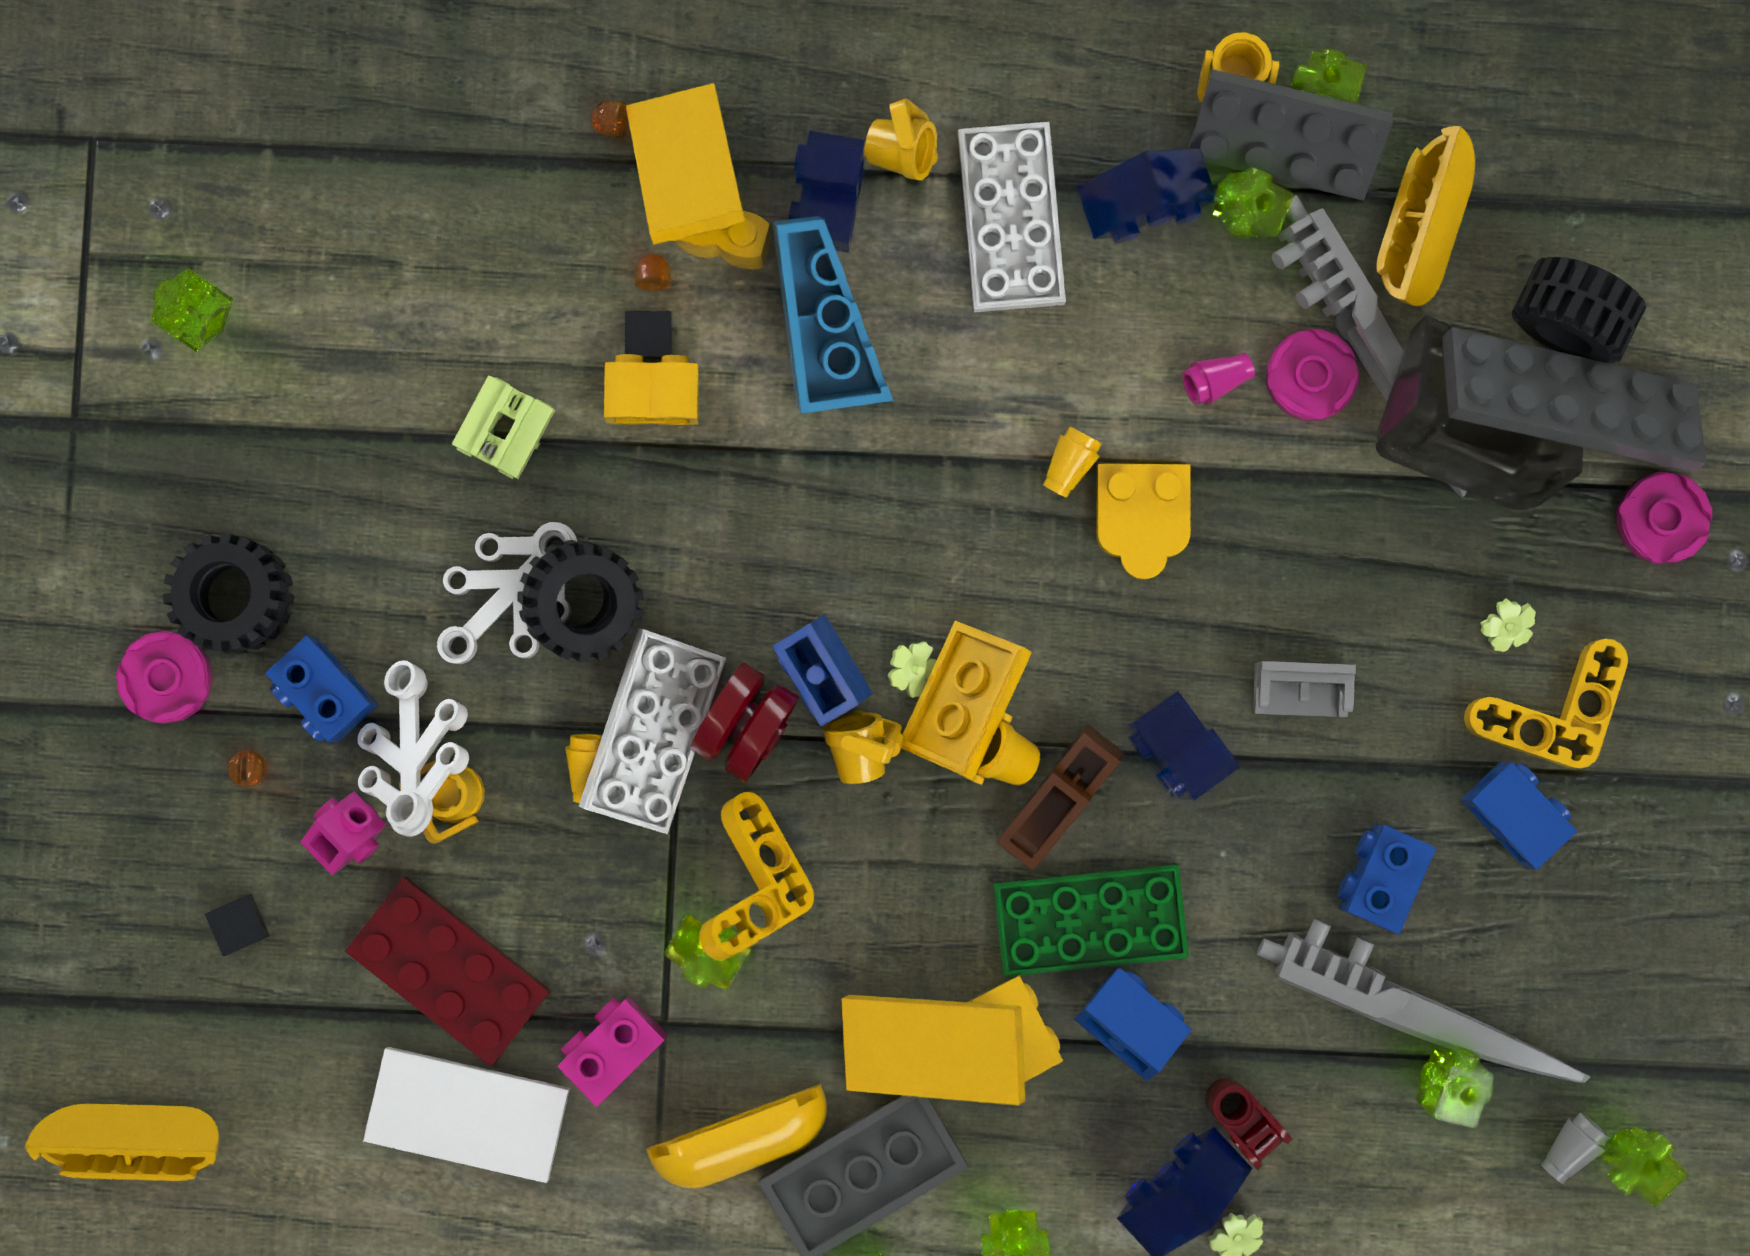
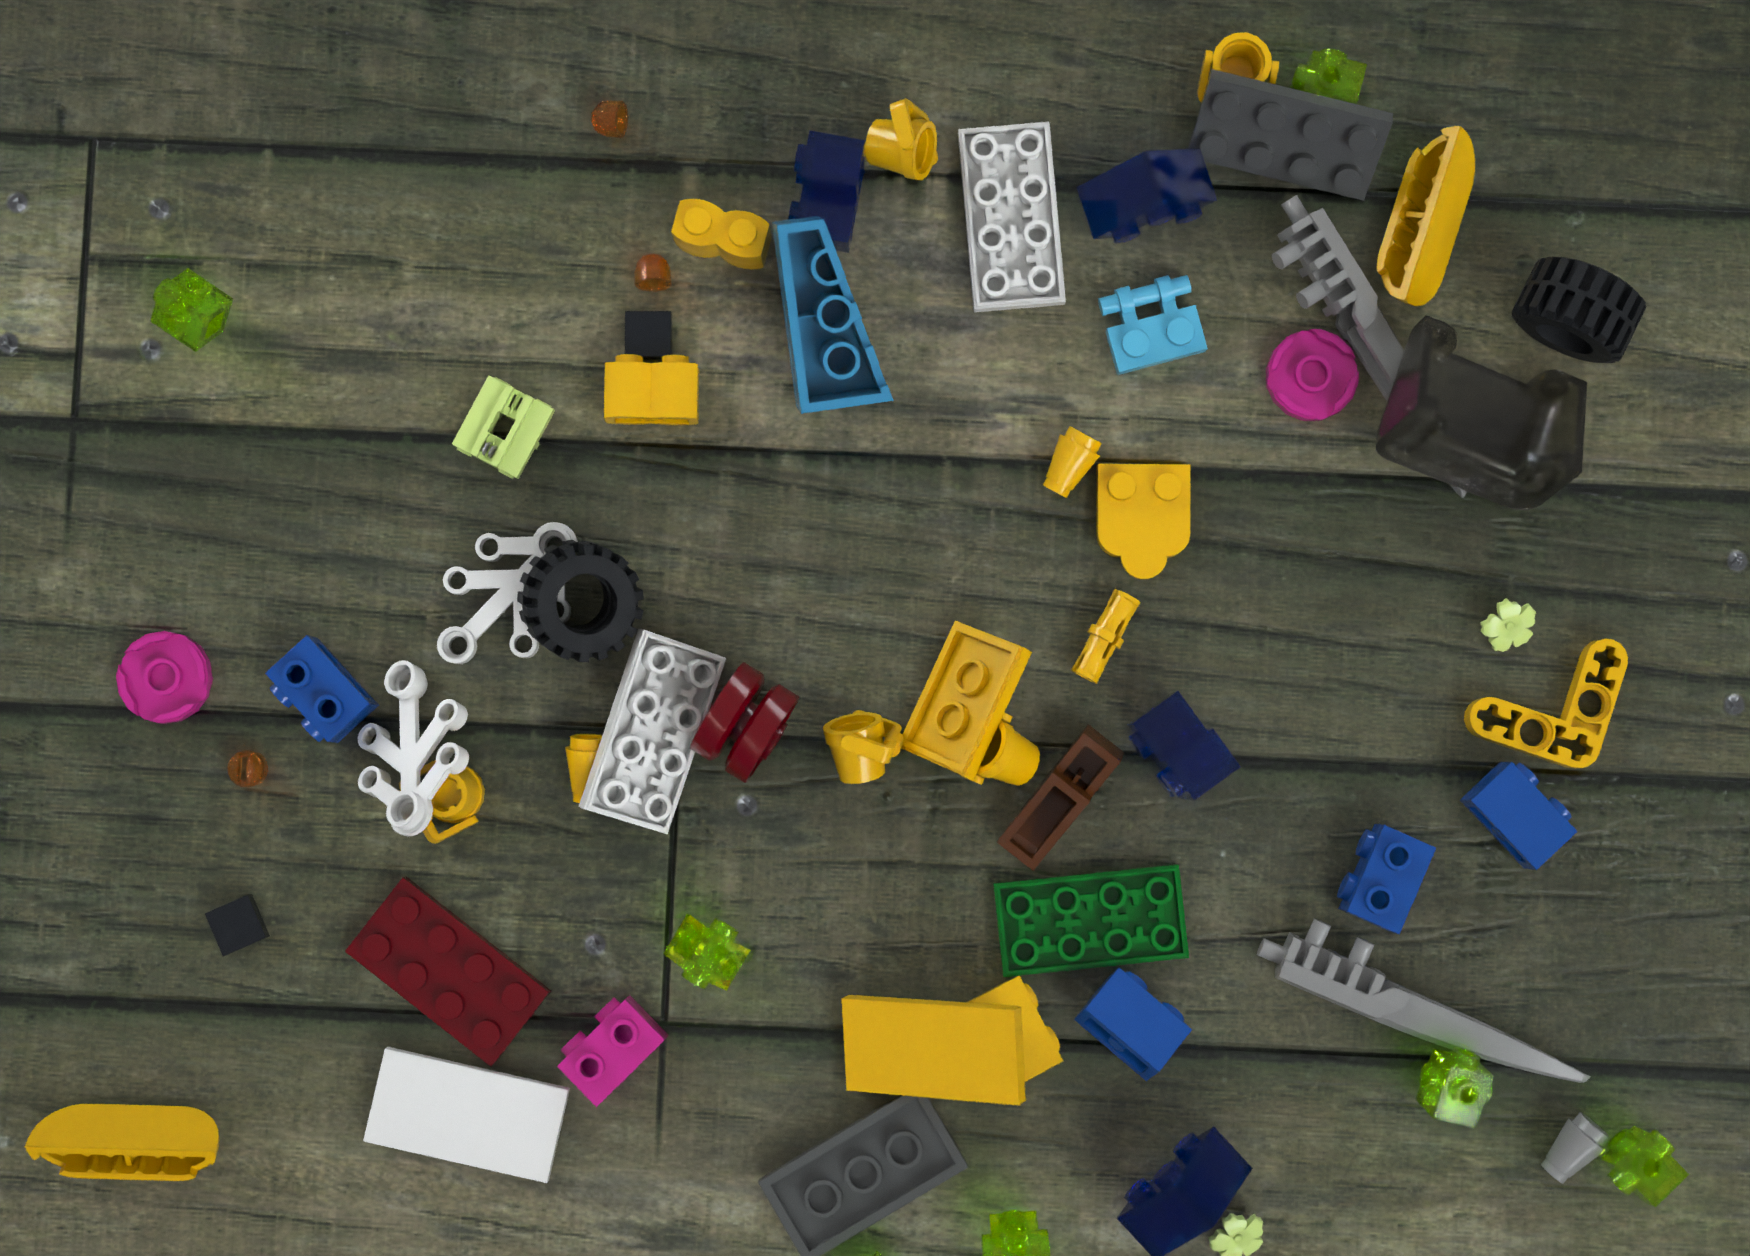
black tyre [163,534,294,654] -> none
dark pink brick [300,791,386,876] -> none
yellow tile [626,83,745,245] -> none
yellow brick [646,1084,827,1189] -> none
yellow beam [699,792,814,961] -> none
blue brick [772,614,873,727] -> none
yellowish green plant [888,642,937,698] -> none
dark pink cone [1182,353,1255,405] -> none
dark red piece [1205,1078,1293,1170] -> none
clear neon green brick [1211,167,1294,239] -> none
light grey hinge [1253,661,1356,717] -> none
dark grey plate [1442,327,1707,472] -> none
dark pink tile [1616,472,1712,564] -> none
none -> yellow pin [1071,589,1141,684]
none -> medium azure plate [1098,275,1208,375]

